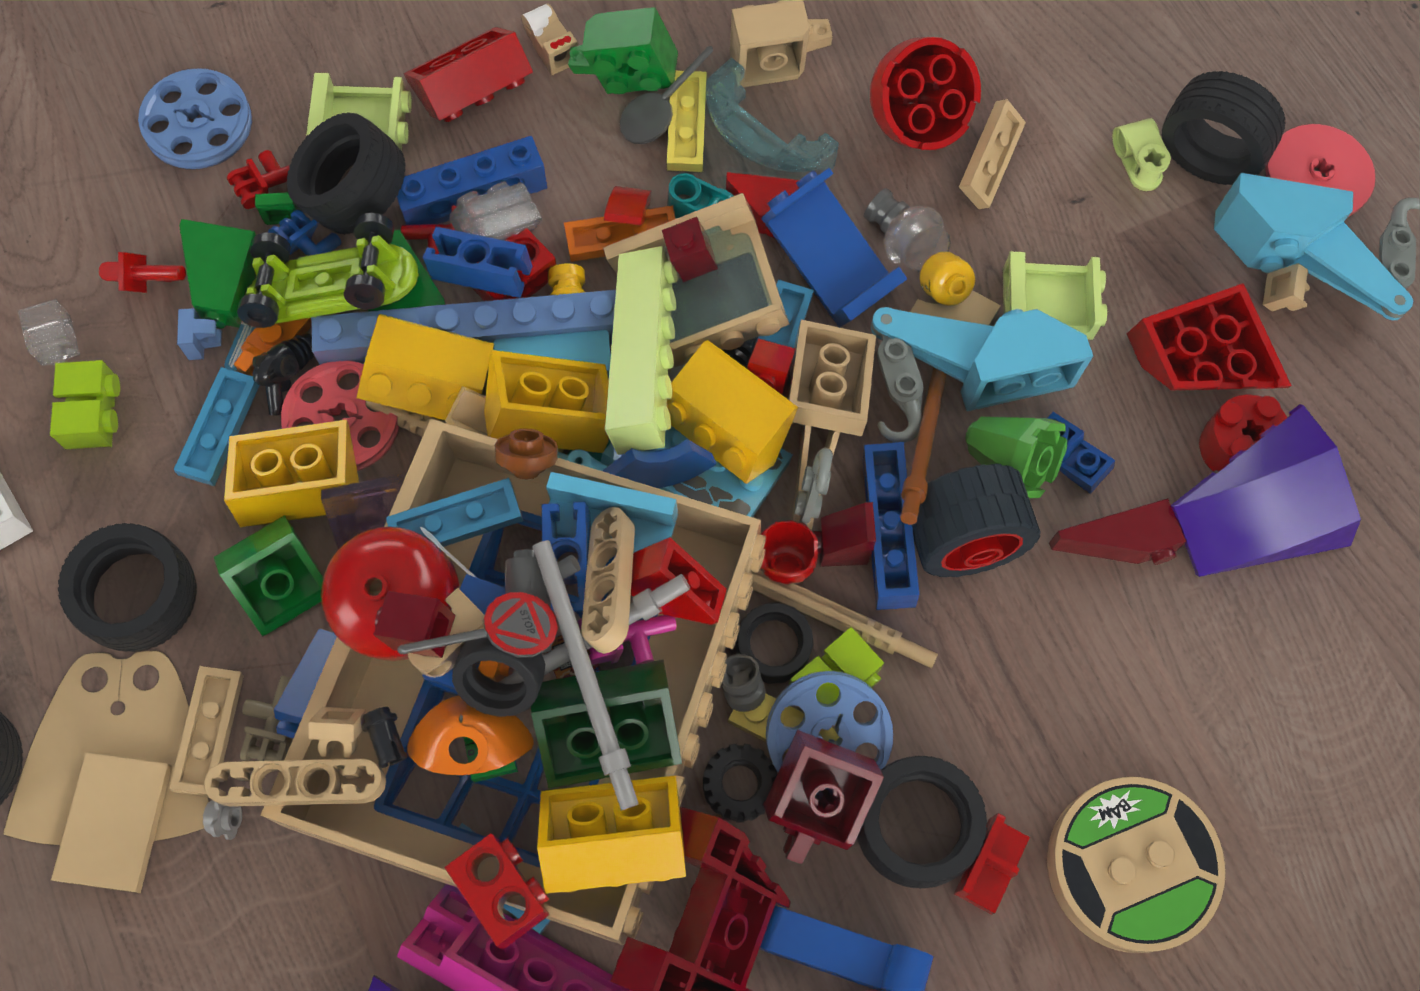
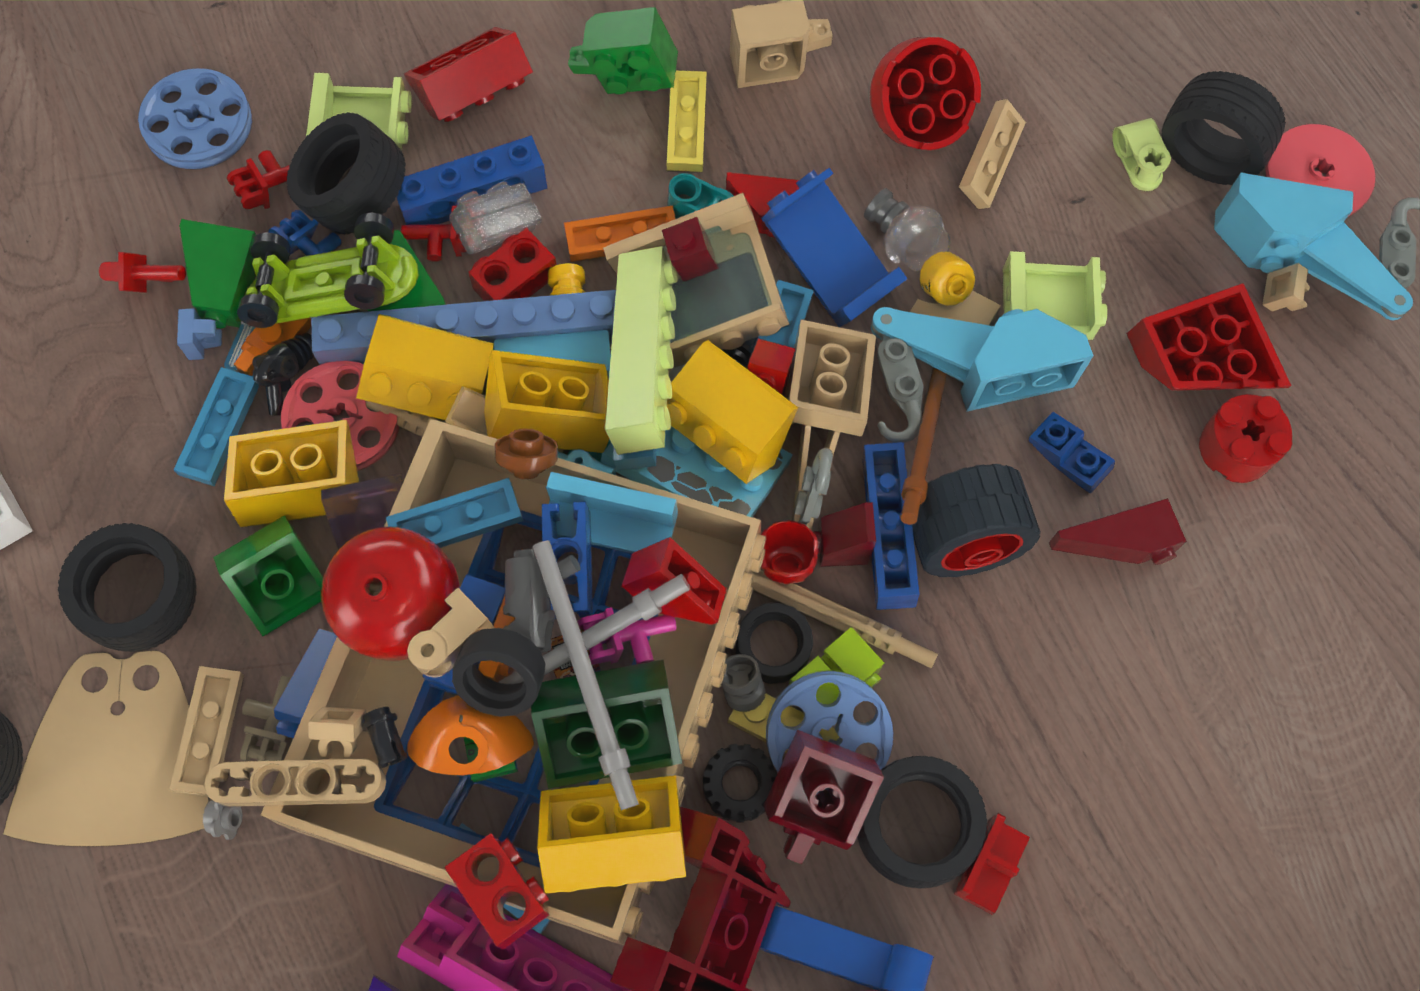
clear brick [18,299,80,366] -> none
lime piece [50,360,120,449] -> none
tan tile [51,752,172,893] -> none
green tile [255,192,302,225] -> none
dark red brick [373,591,456,658] -> none
piece [397,592,558,658] -> none
white sticker [420,527,477,578] -> none
blue piece [422,227,532,298] -> none
tan leg [521,3,578,75] -> none
tan beam [581,507,635,654] -> none
blue tile [603,439,716,488] -> none
red slope [604,186,652,225] -> none
dark grey piece [620,46,713,144] -> none
clear light blue windscreen [706,57,839,172] -> none
bright green cone [965,416,1068,498] -> none
brick [1047,777,1225,953] -> none
dark purple wedge [1171,404,1361,577] -> none

